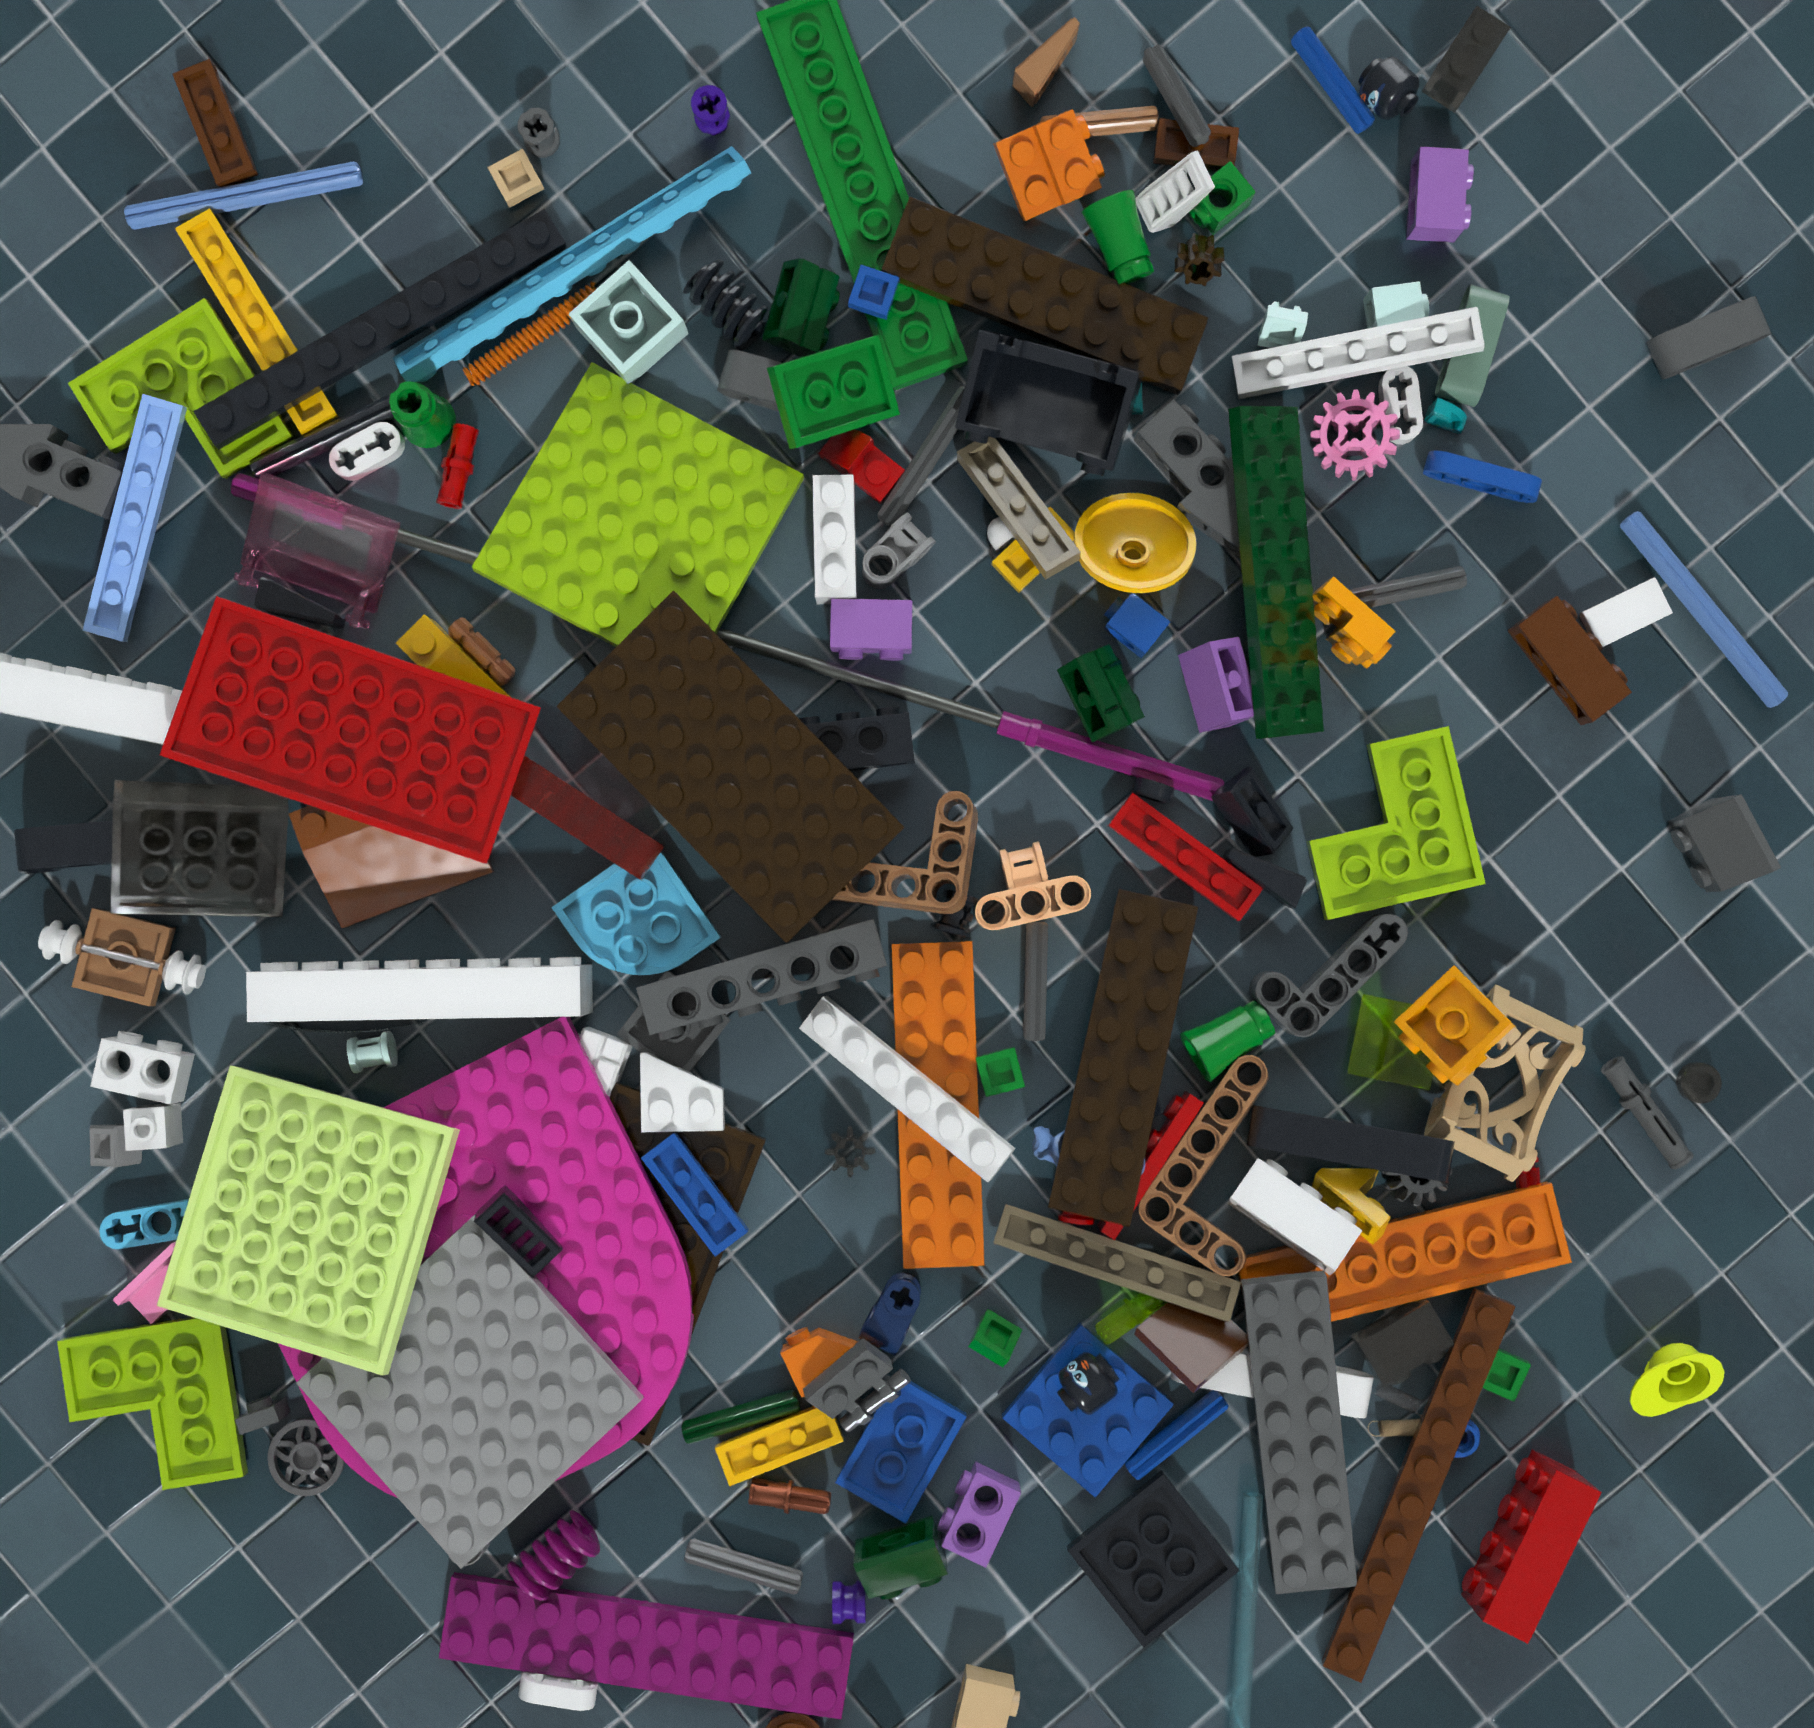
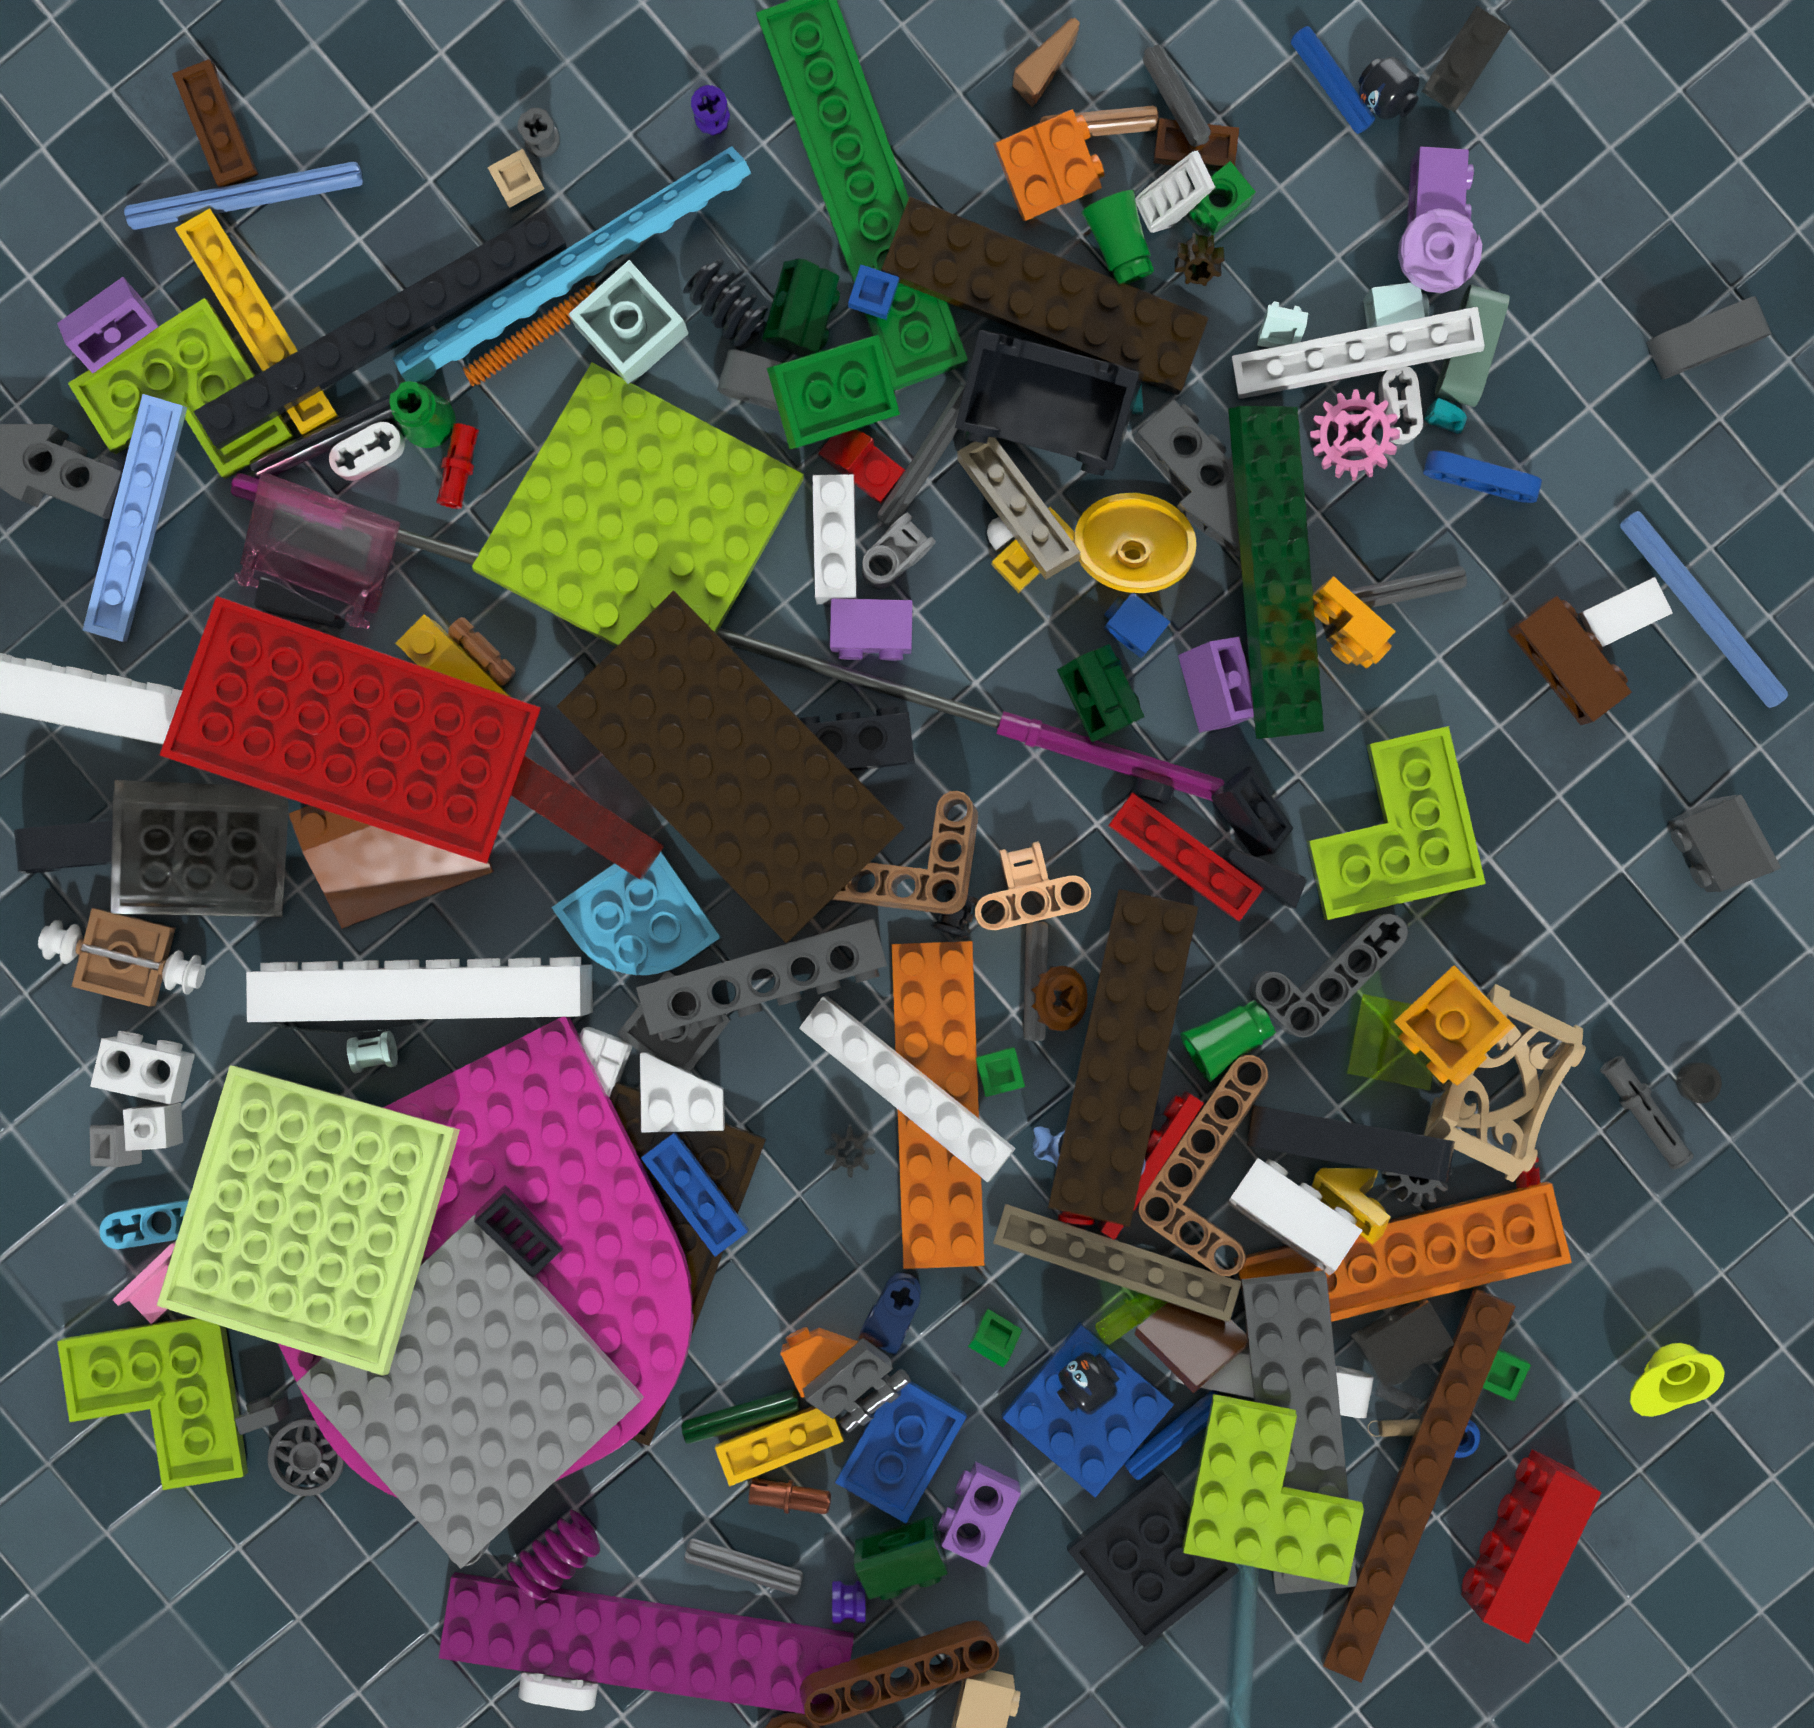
none -> medium lavender brick [57,277,159,373]
none -> reddish brown beam [799,1620,999,1726]
none -> reddish brown gear [1031,966,1088,1031]
none -> lime plate [1183,1394,1364,1585]
none -> lavender tile [1398,208,1482,293]

